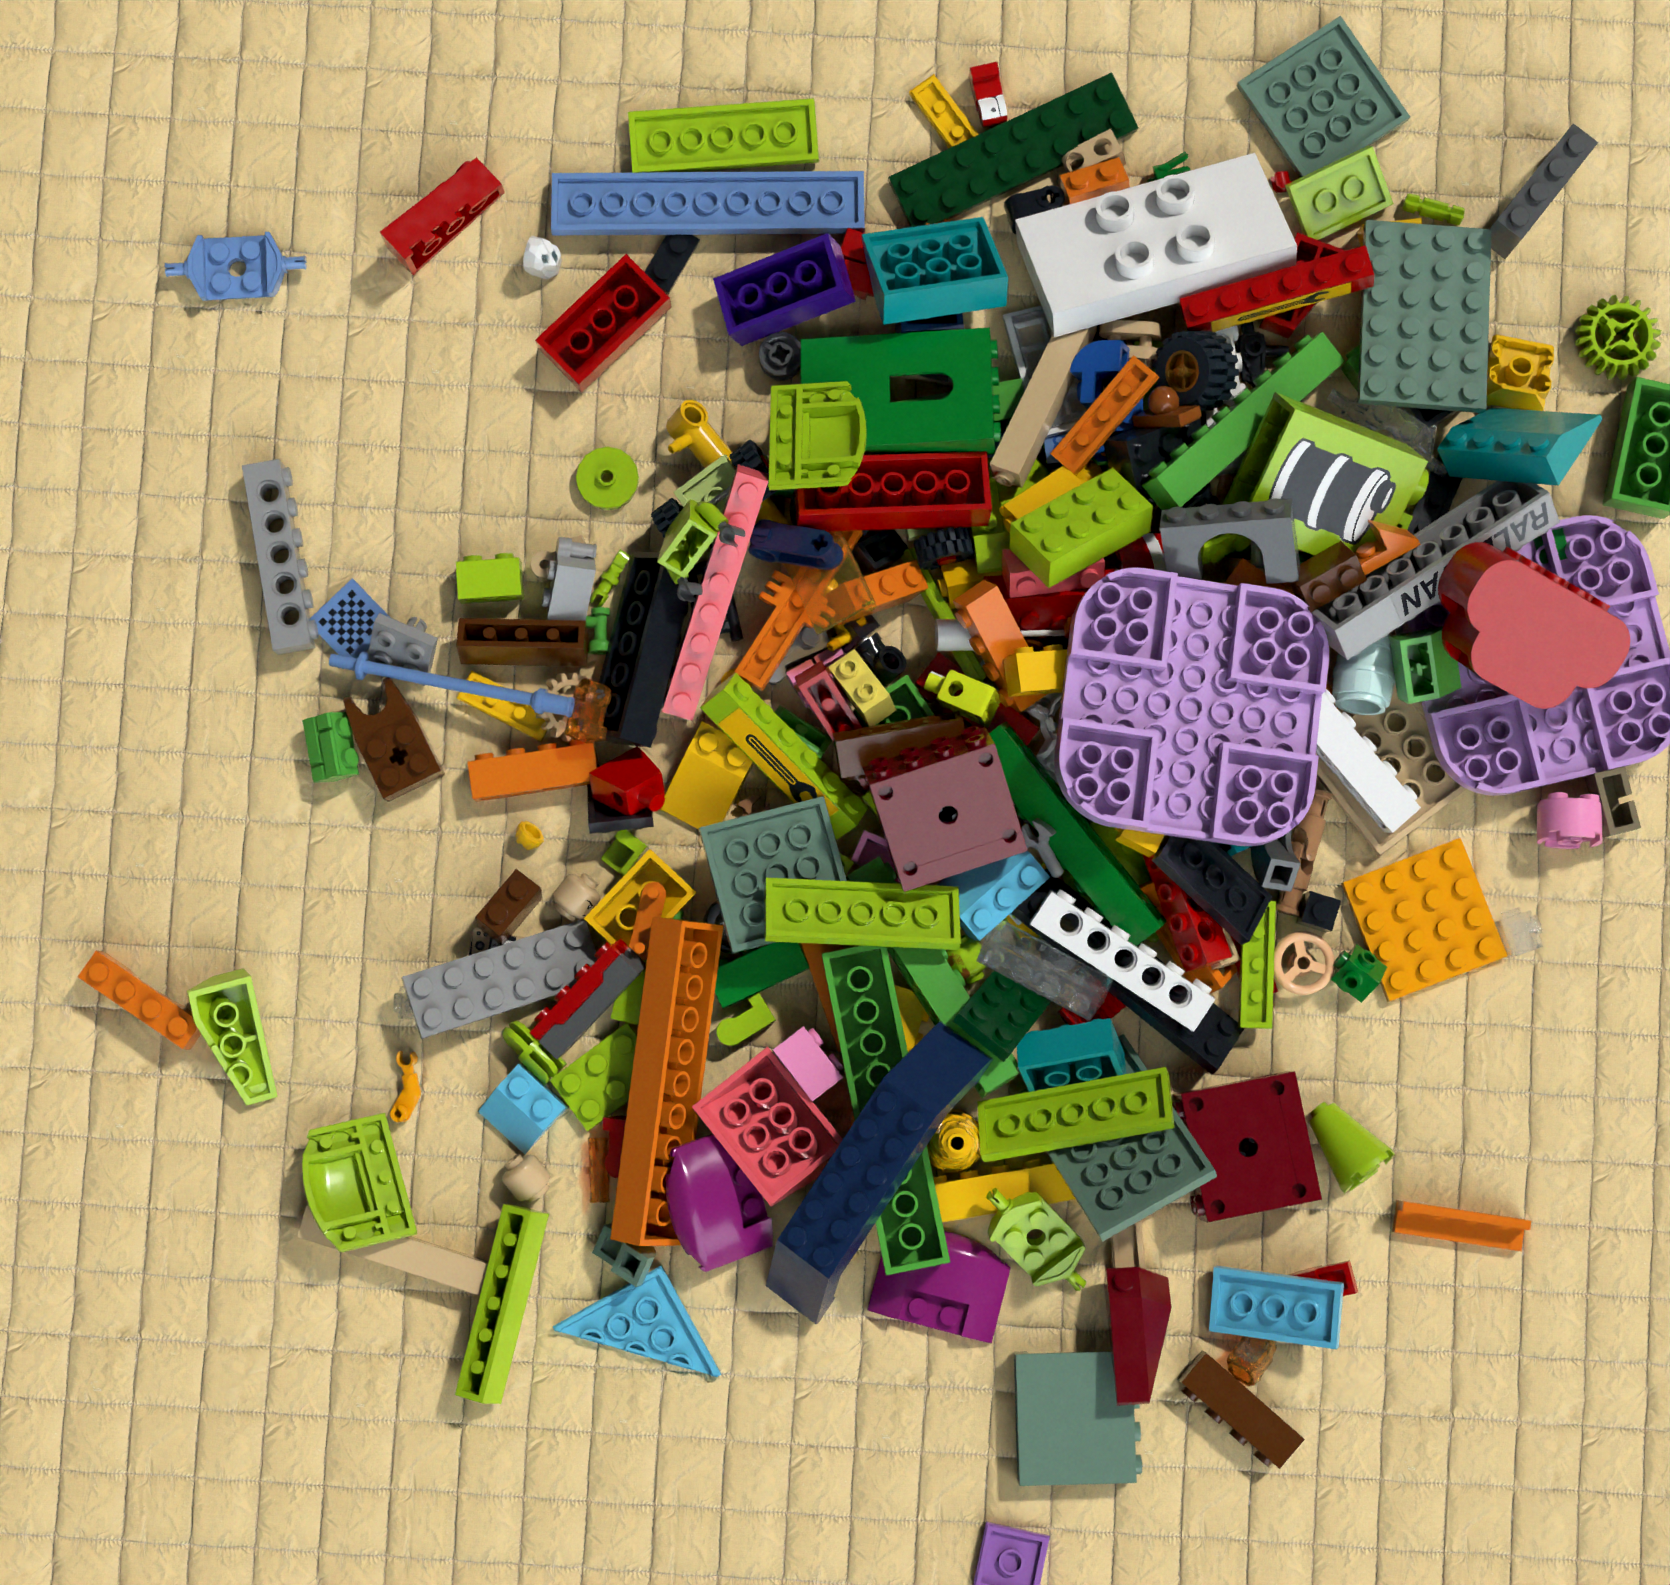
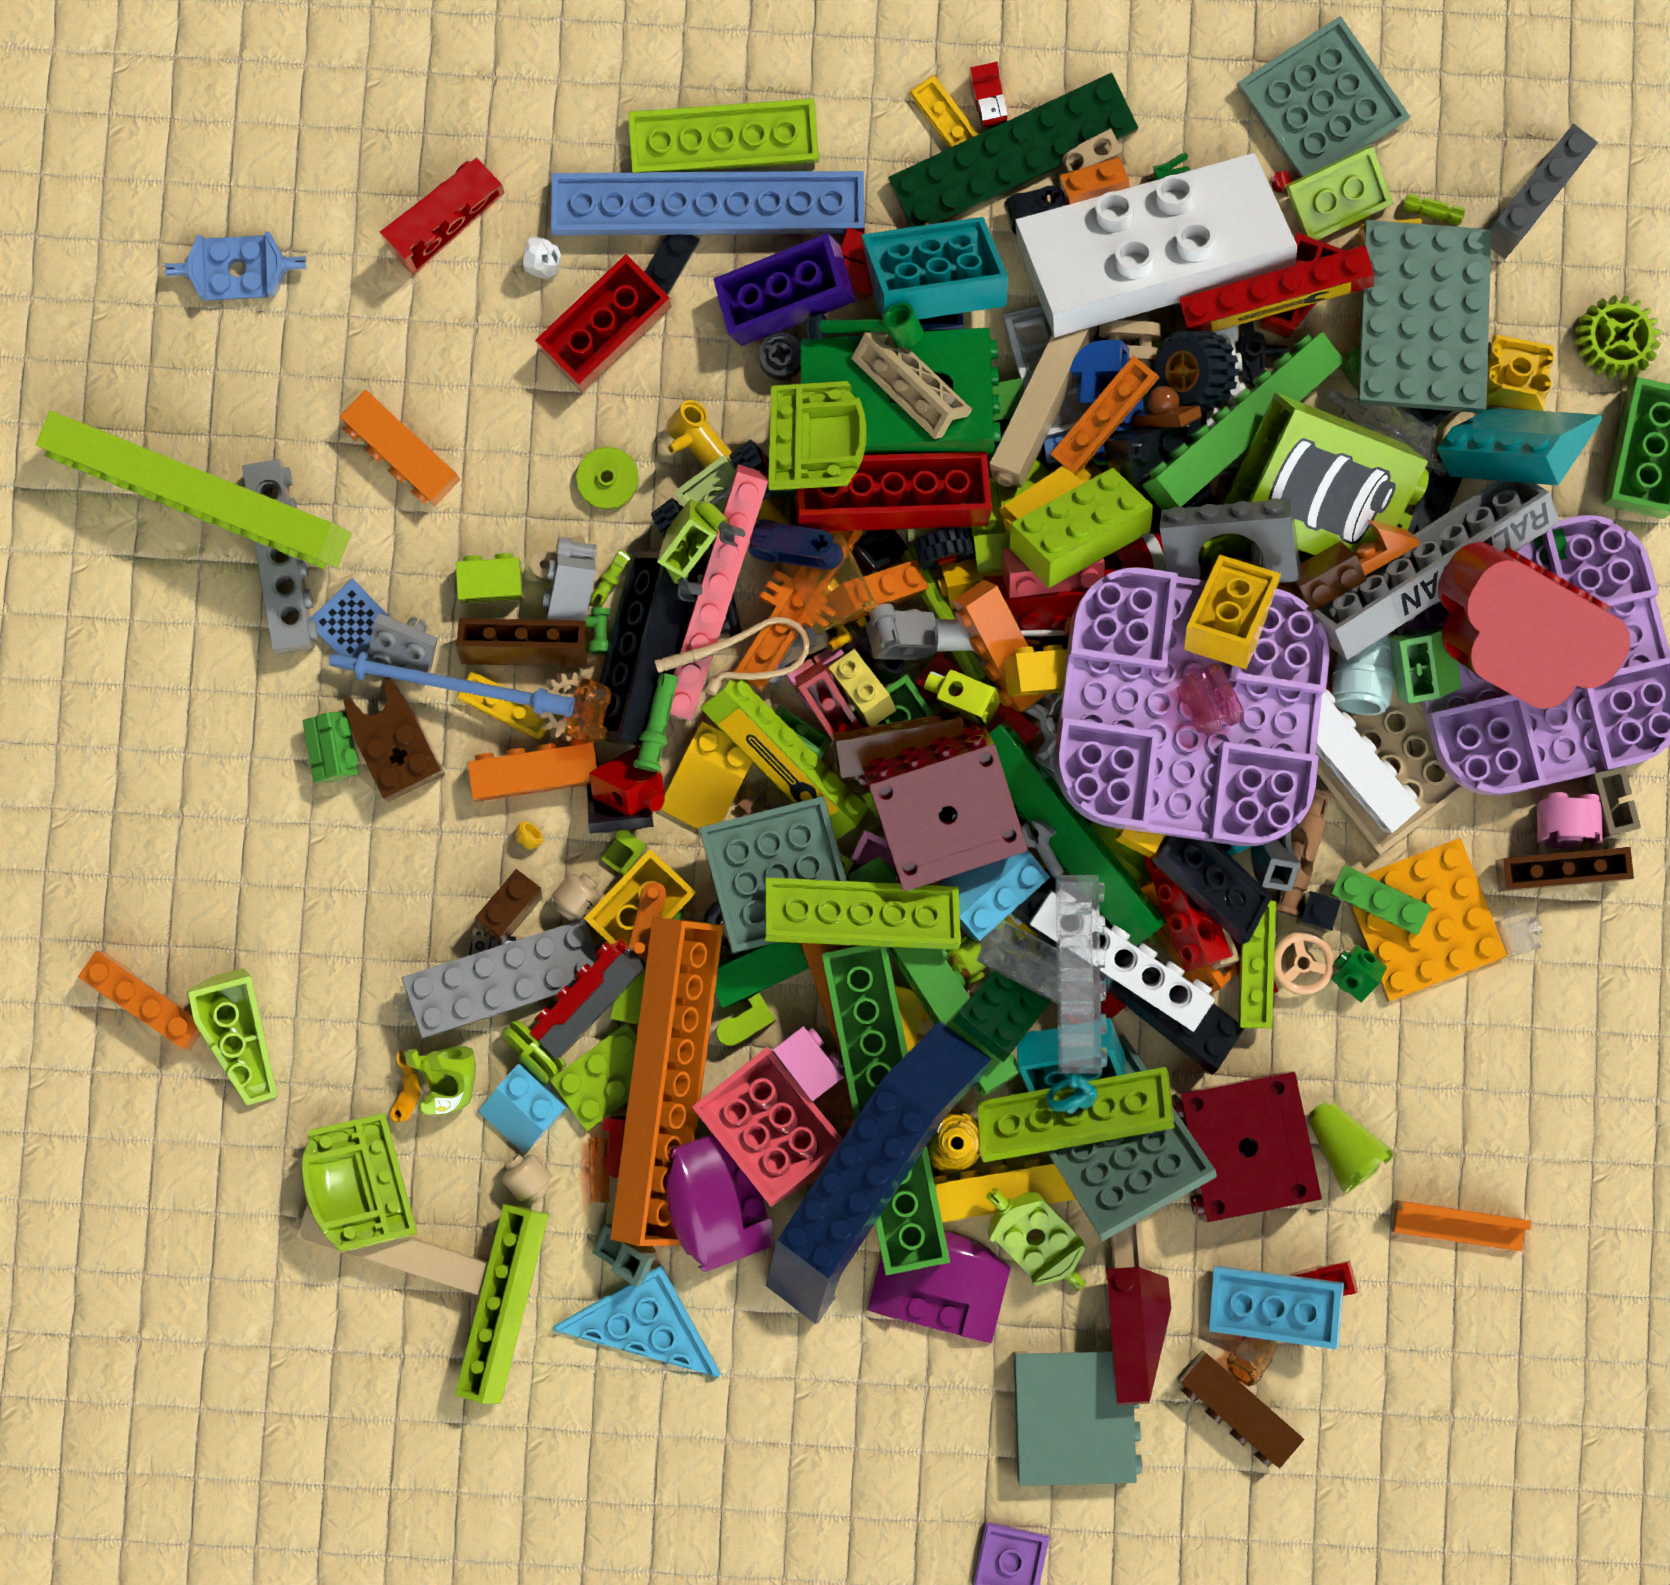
none -> lime brick [35,410,352,570]
none -> orange brick [339,389,460,507]
none -> lime piece [404,1046,476,1115]
none -> bright green pin [633,673,679,772]
none -> tan piece [655,617,810,696]
none -> green piece [806,303,924,348]
none -> tan fence [851,332,972,439]
none -> light grey hinge [865,604,936,661]
none -> teal piece [1046,1074,1097,1114]
none -> clear brick [1056,875,1107,1074]
none -> clear pink brick [1177,662,1245,737]
none -> yellow slope [1184,555,1281,669]
none -> bright green plate [1329,865,1431,935]
none -> reddish brown brick [1495,847,1634,892]

